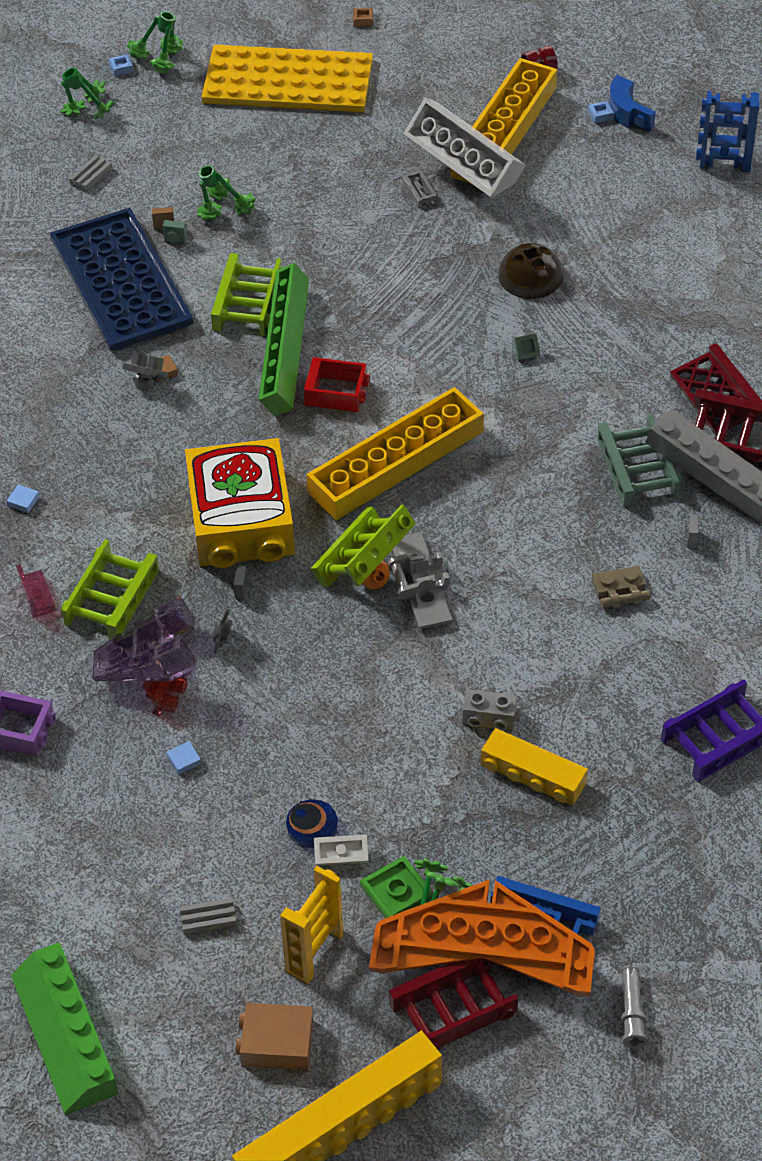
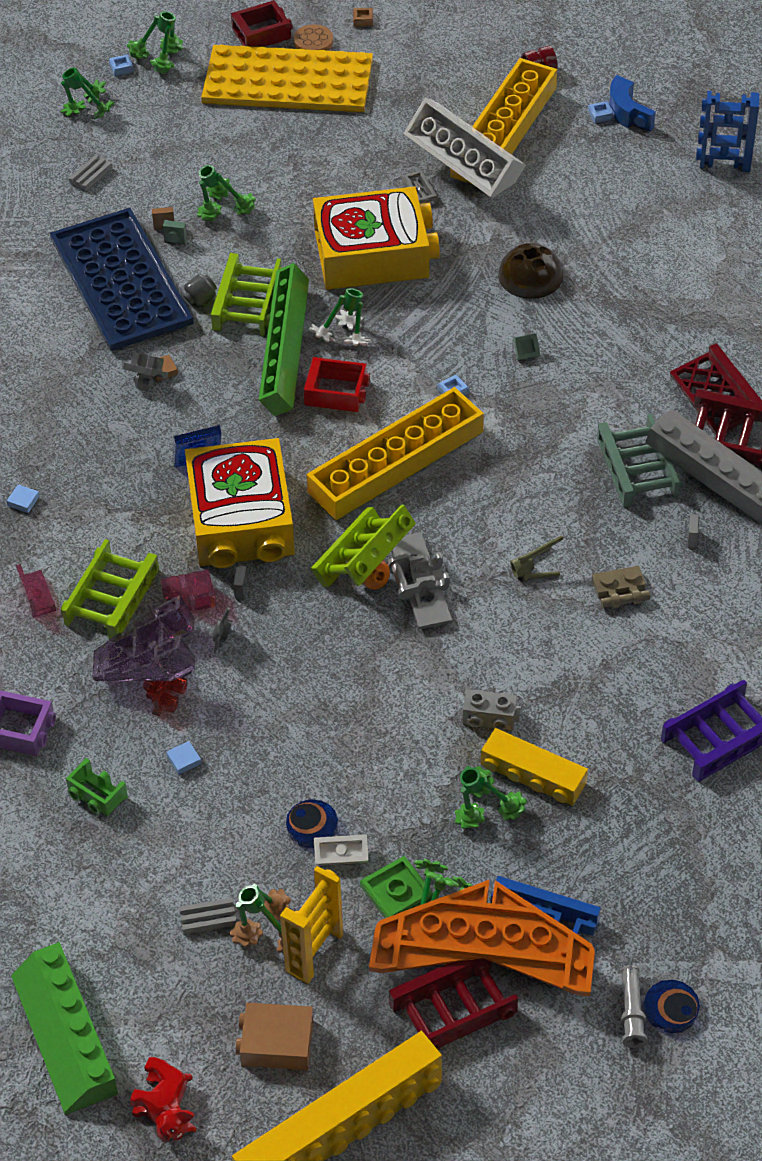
none -> bright green window [66,758,128,817]
none -> red animal [130,1057,197,1143]
none -> clear pink slope [160,569,216,612]
none -> clear blue tile [172,425,222,468]
none -> dark grey head [183,274,217,307]
none -> plant [230,884,291,955]
none -> dark red window [231,0,293,47]
none -> medium nougat tile [293,24,334,51]
none -> plant [309,288,371,346]
none -> brick [313,186,440,290]
none -> light blue tile [437,375,469,396]
none -> bright green plant [455,766,527,829]
none -> olive plant [510,536,564,581]
none -> tile [644,979,700,1033]

